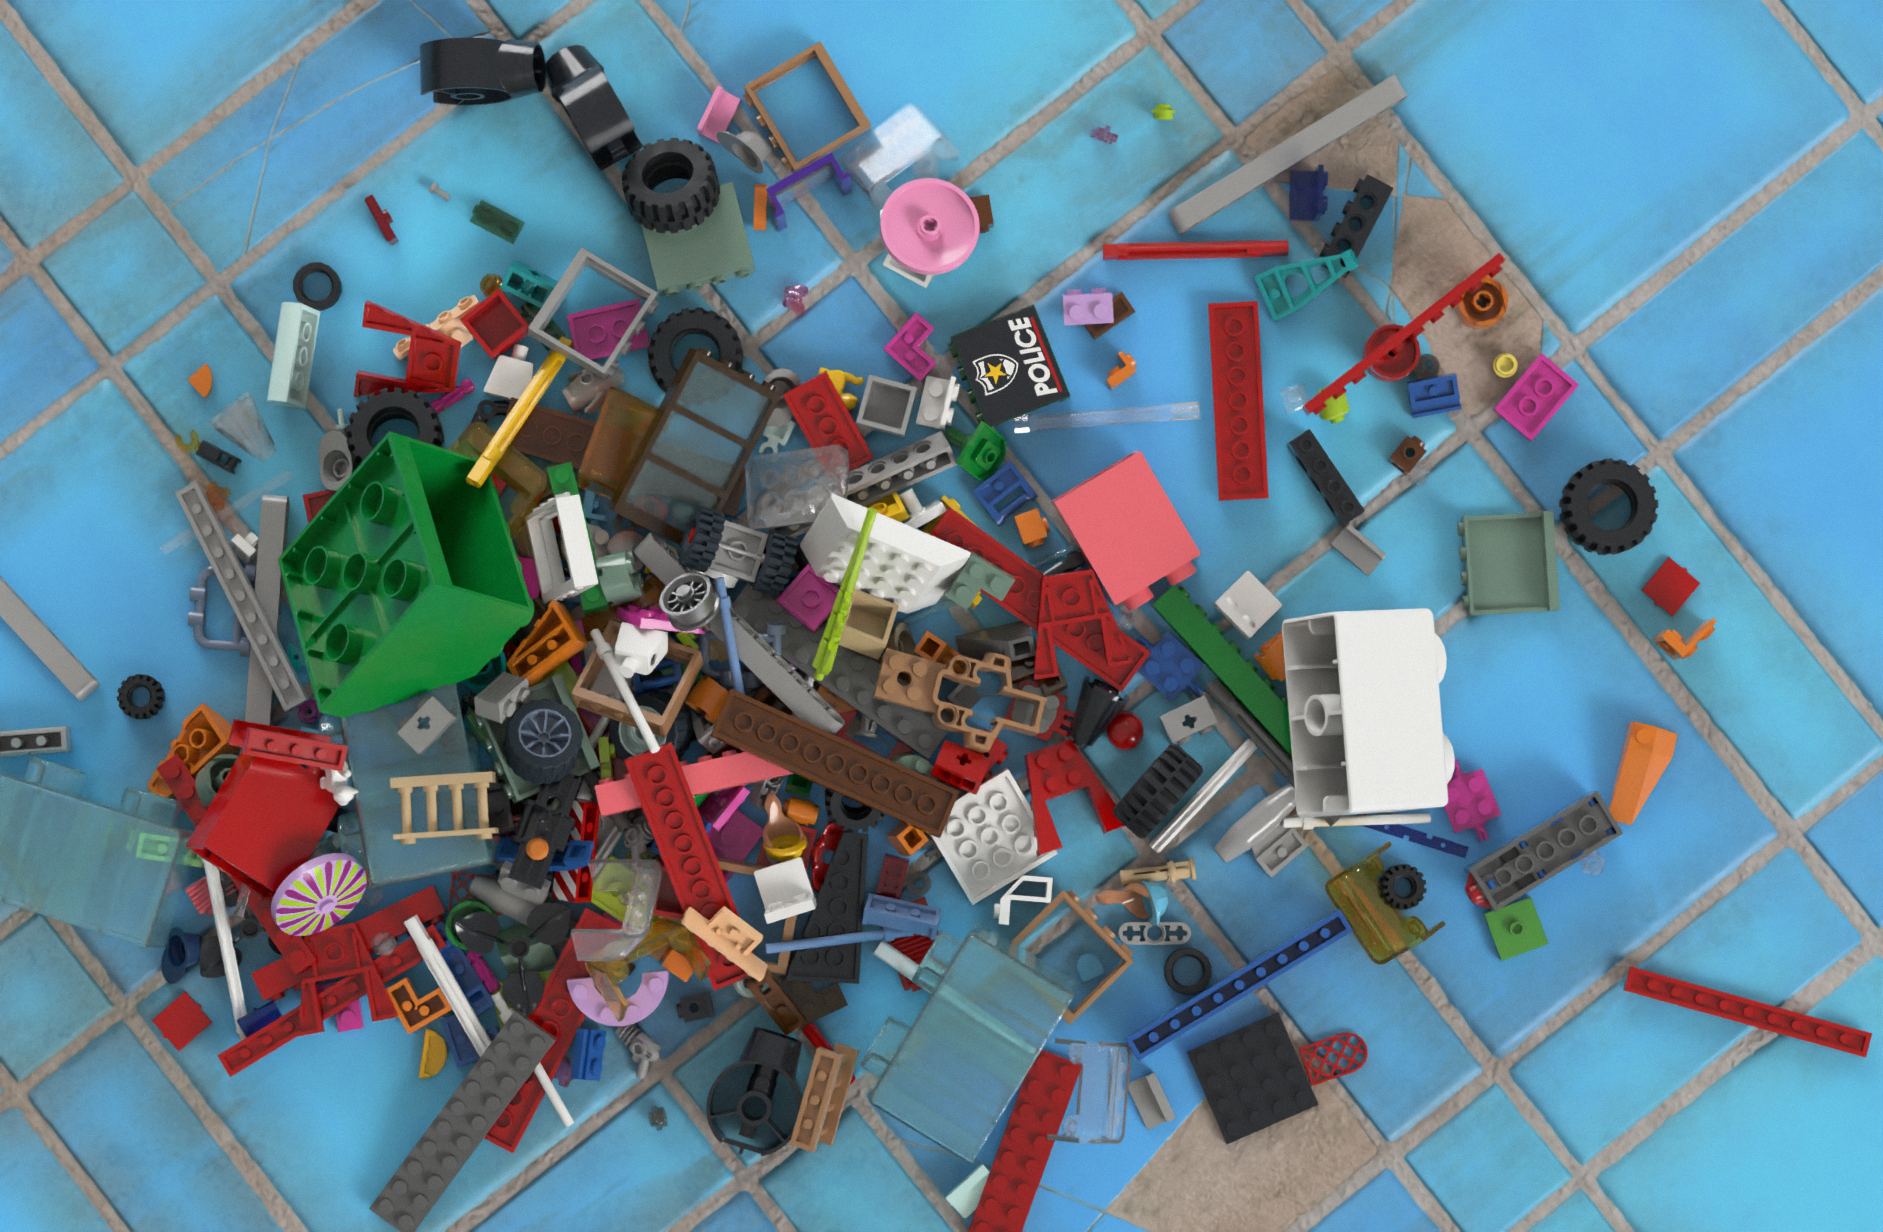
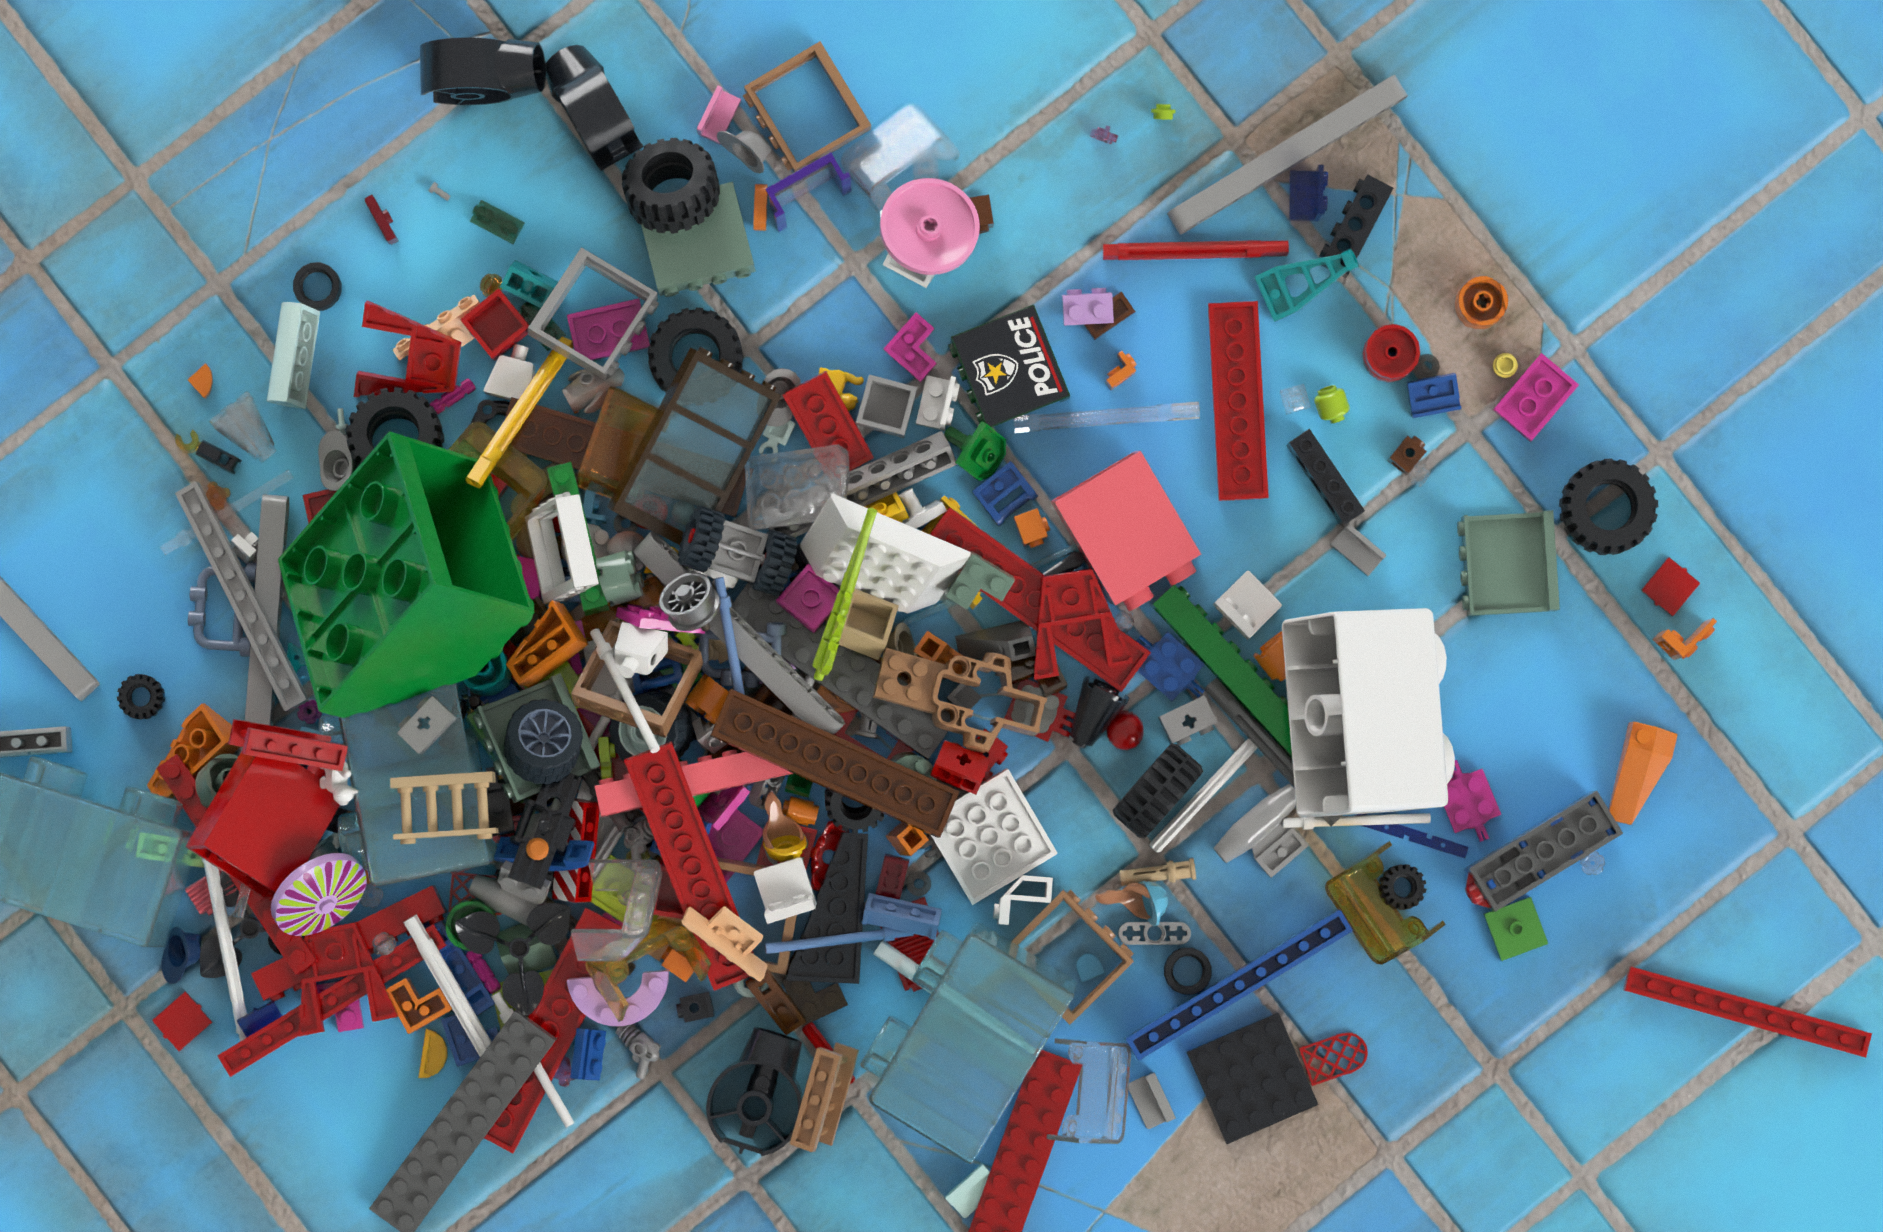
light grey brick [474,671,530,724] -> none
clear smoke plate [648,1106,668,1131] -> none
clear pink piece [782,285,808,314] -> none
red wing [1024,739,1125,857] -> none
red plate [1302,253,1506,416] -> none

